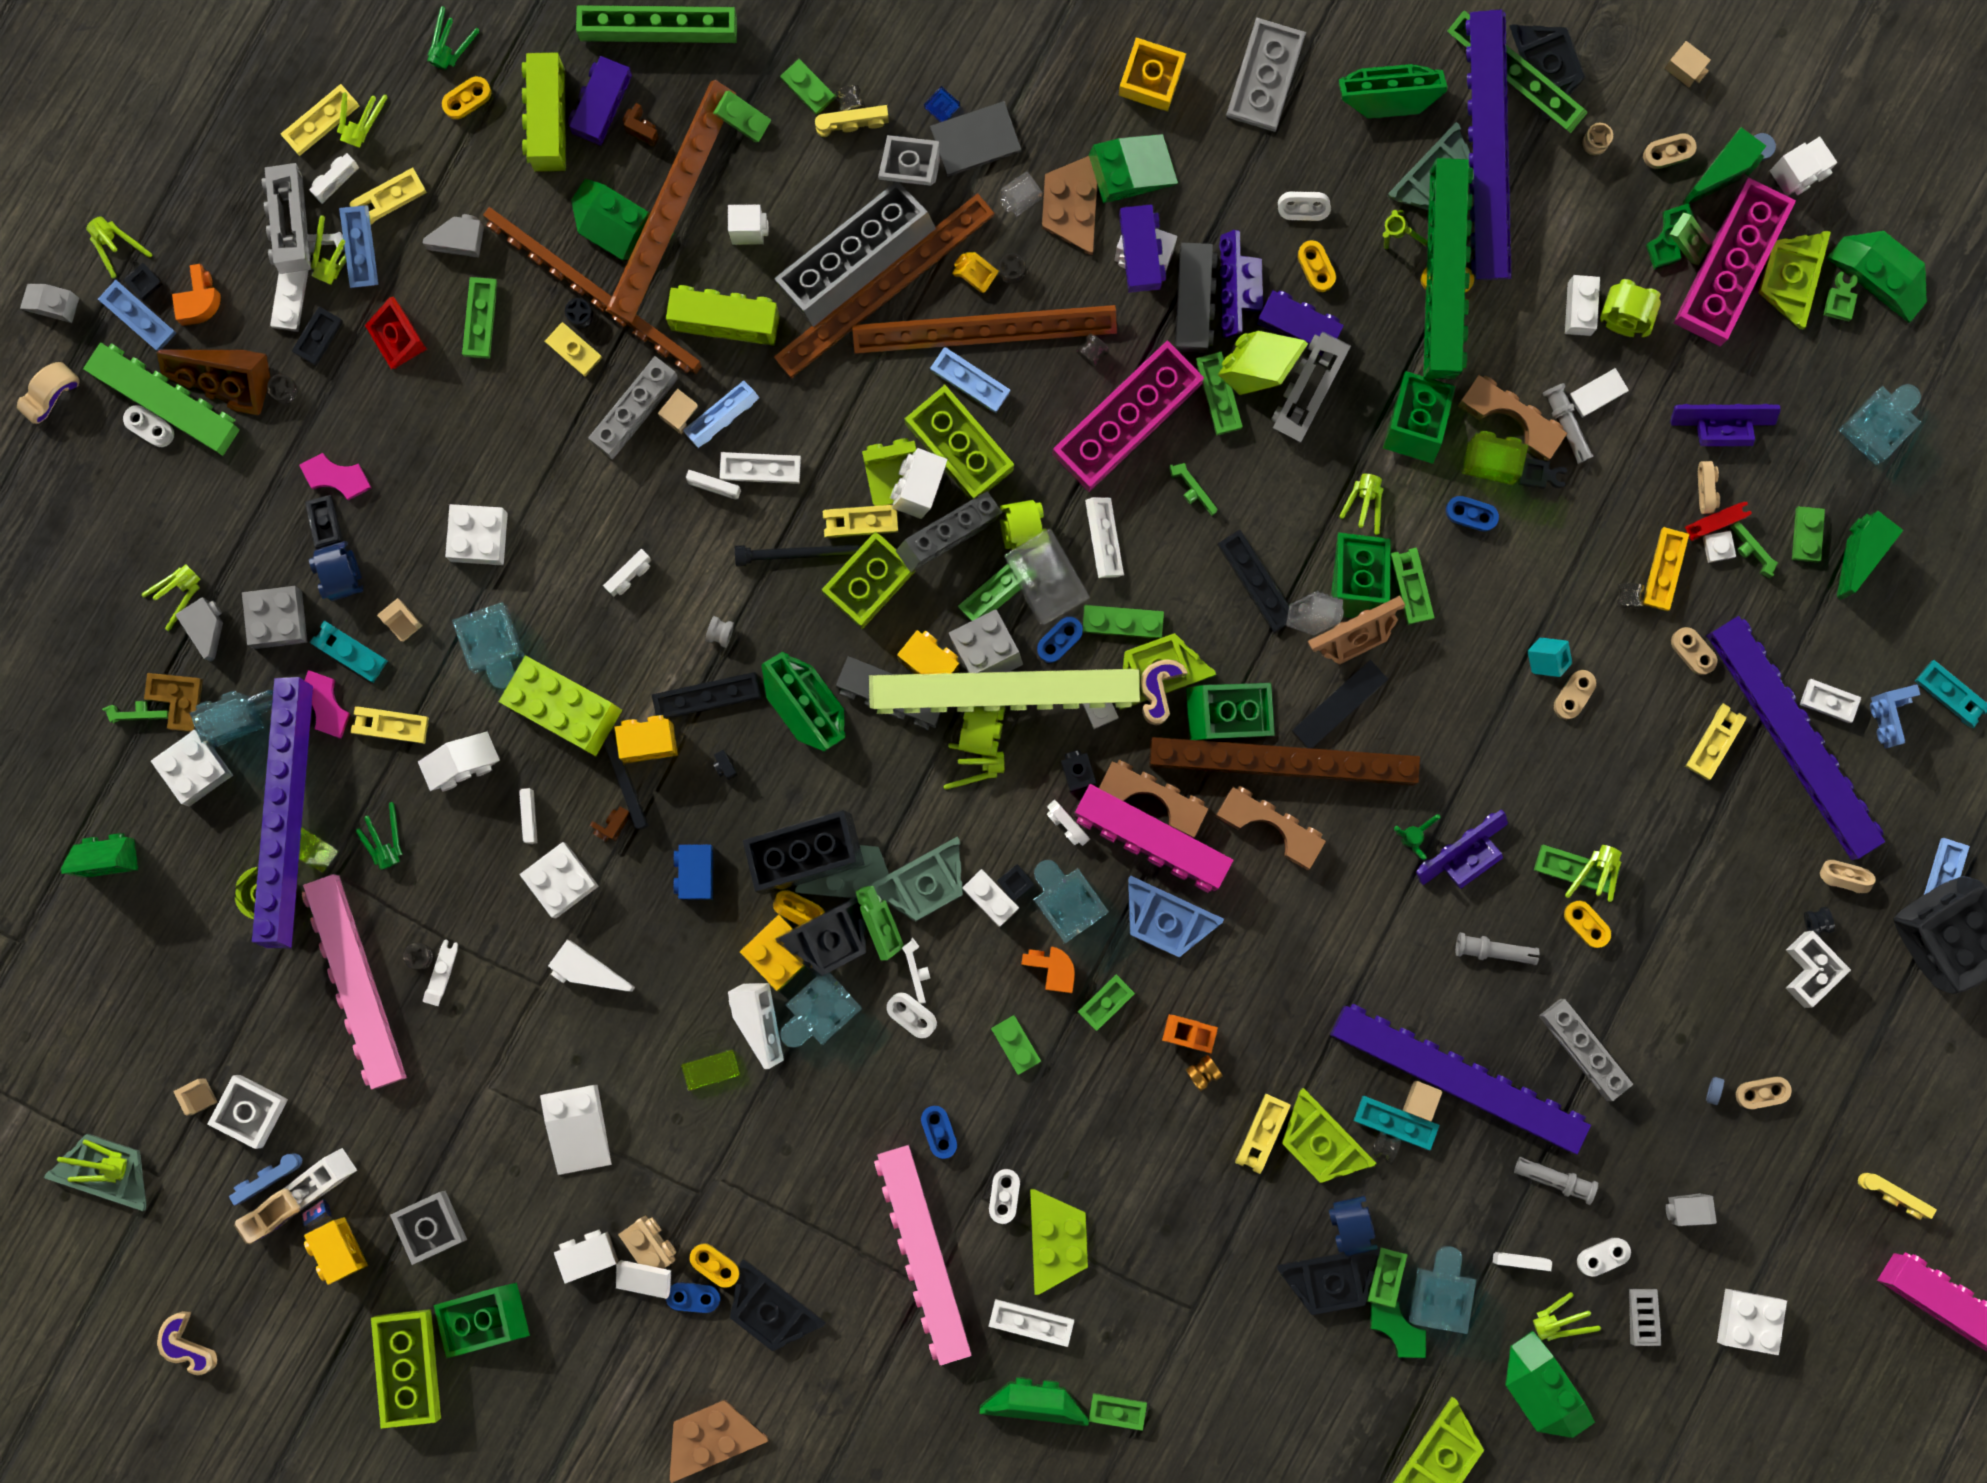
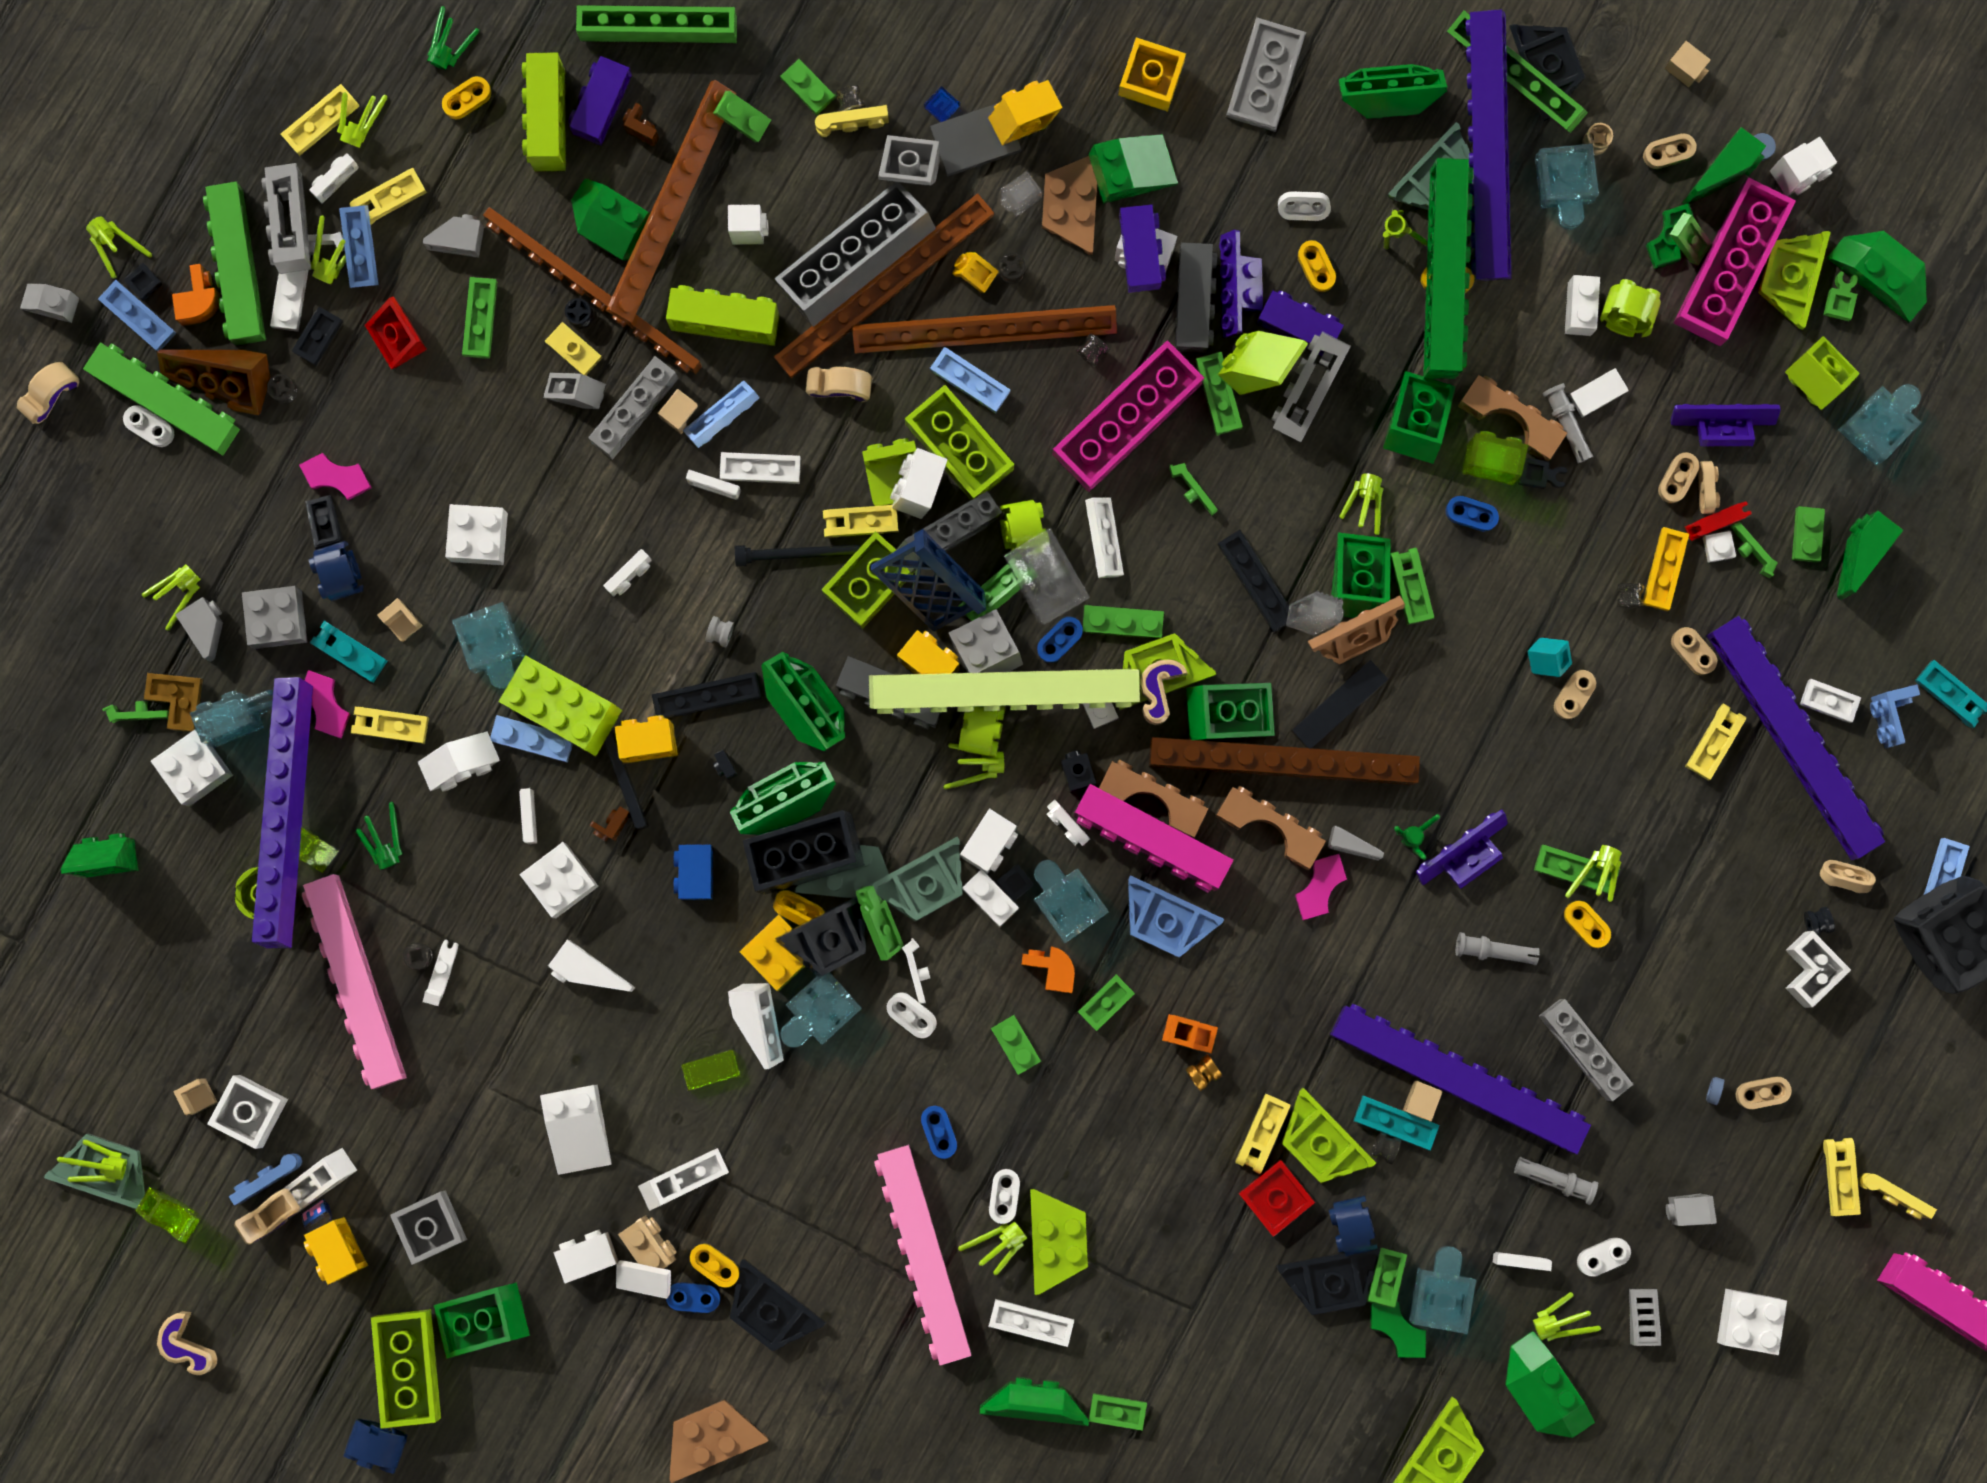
none -> clear neon green brick [135,1187,200,1243]
none -> bright green brick [203,181,266,346]
none -> dark blue brick [344,1419,408,1474]
none -> light blue plate [490,715,573,763]
none -> light grey slope [543,373,606,409]
none -> white slope [638,1148,729,1211]
none -> green wedge [730,762,836,835]
none -> tan animal [806,367,872,402]
none -> dark blue fence [871,529,986,632]
none -> lime plant [958,1221,1027,1275]
none -> white brick [960,808,1018,874]
none -> yellow brick [988,80,1062,145]
none -> red plate [1238,1160,1315,1237]
none -> dark pink tile [1295,854,1347,920]
none -> light grey slope [1328,826,1384,861]
none -> clear light blue brick [1535,143,1599,230]
none -> tan plate [1658,453,1699,503]
none -> lime slope [1785,336,1860,410]
none -> light yellow plate [1823,1138,1861,1216]

